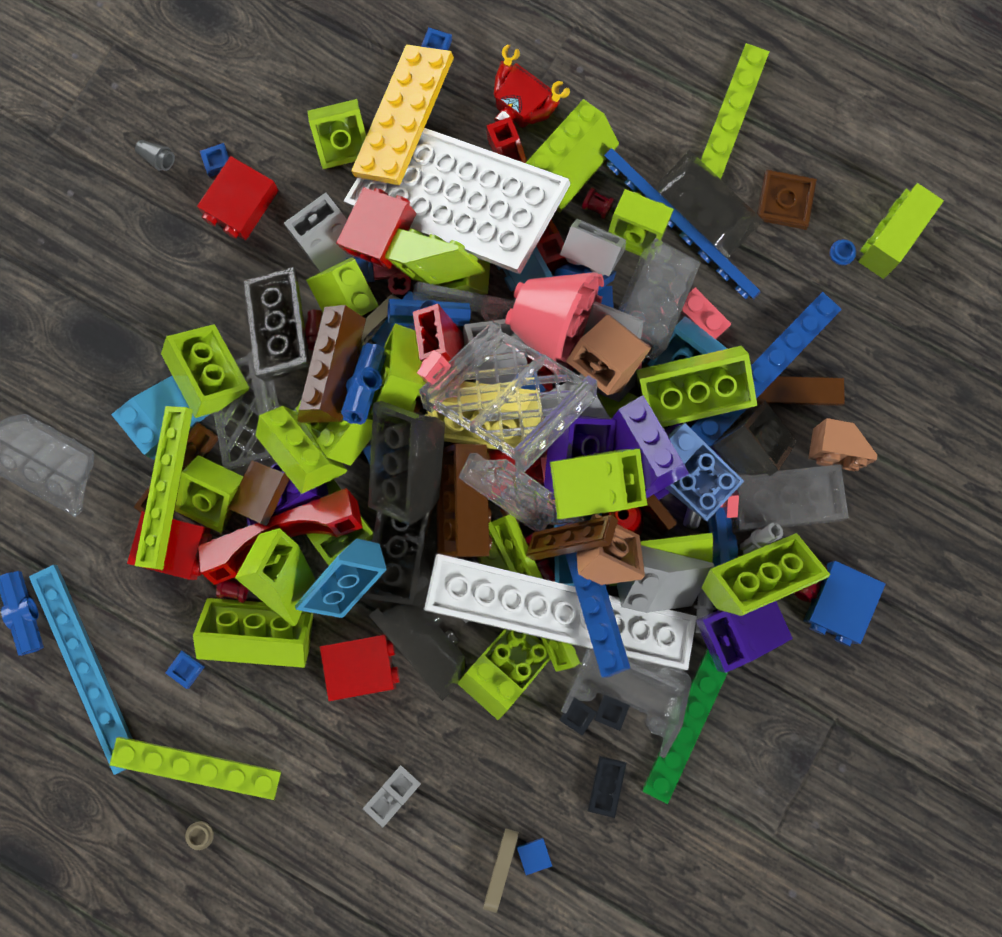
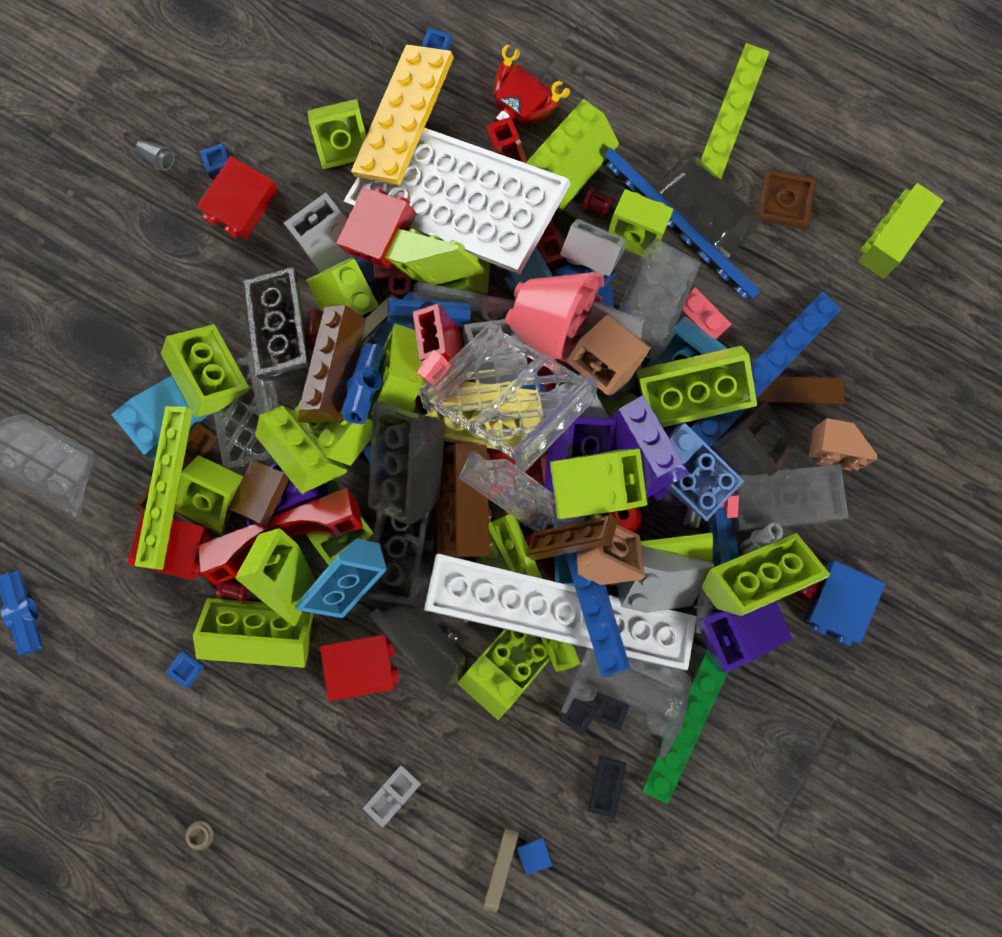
dark azure plate [29,565,132,775] -> none
lime plate [109,737,281,800] -> none
reddish brown tile [640,494,676,535] -> none
blue plate [829,239,856,265] -> none

